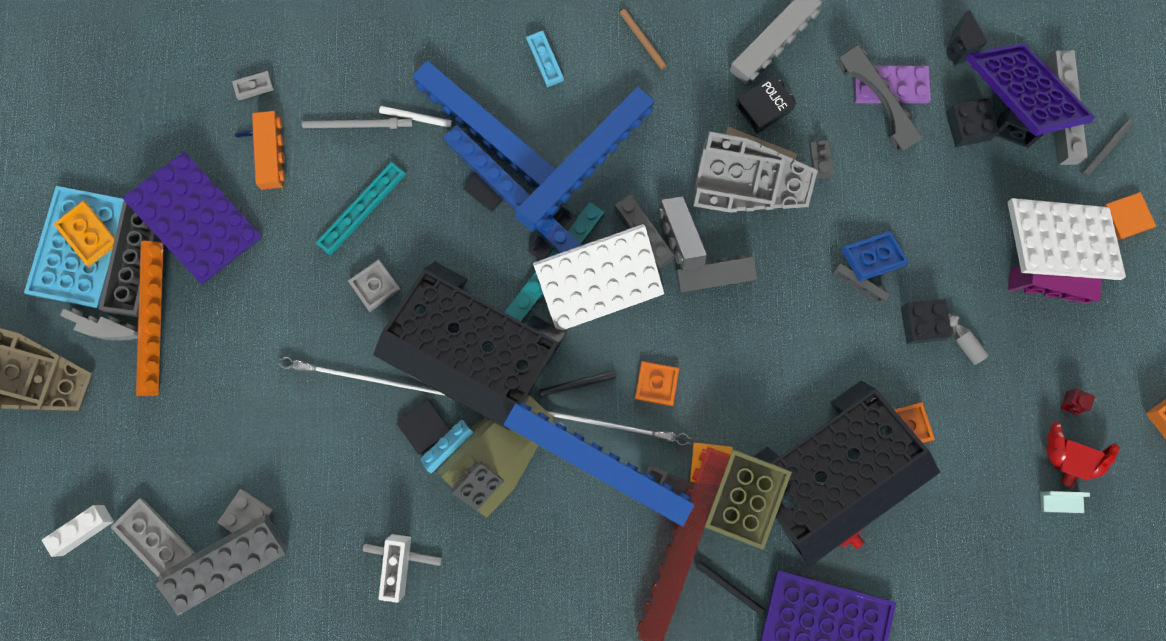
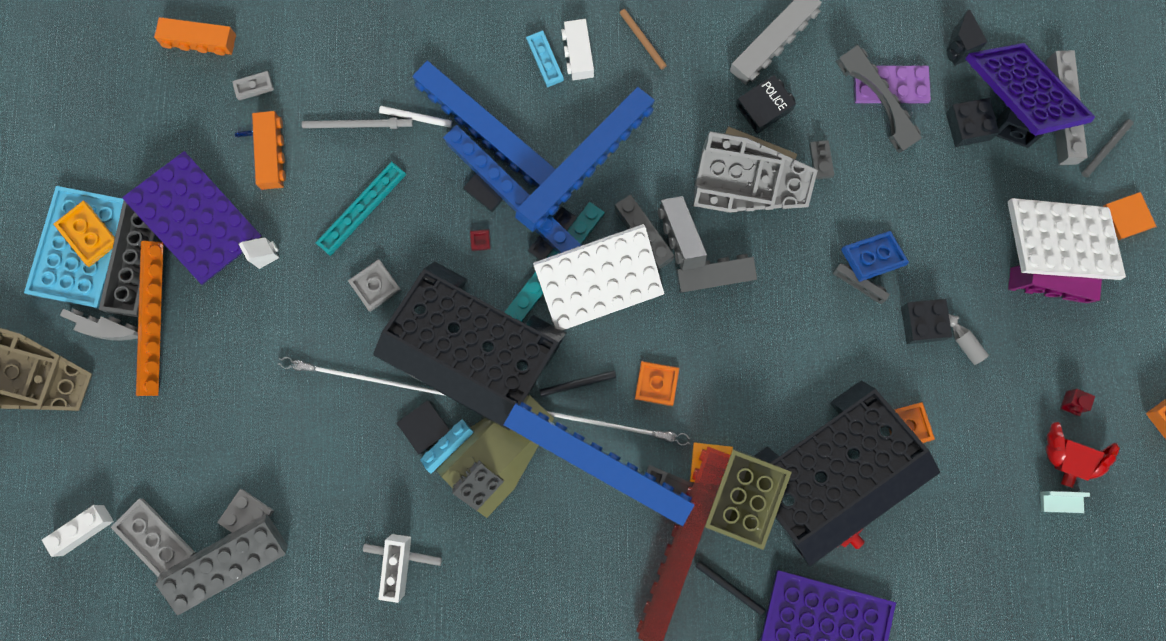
none -> orange brick [154,17,236,56]
none -> white slope [239,238,279,269]
none -> dark red tile [470,230,491,251]
none -> white brick [561,19,594,80]

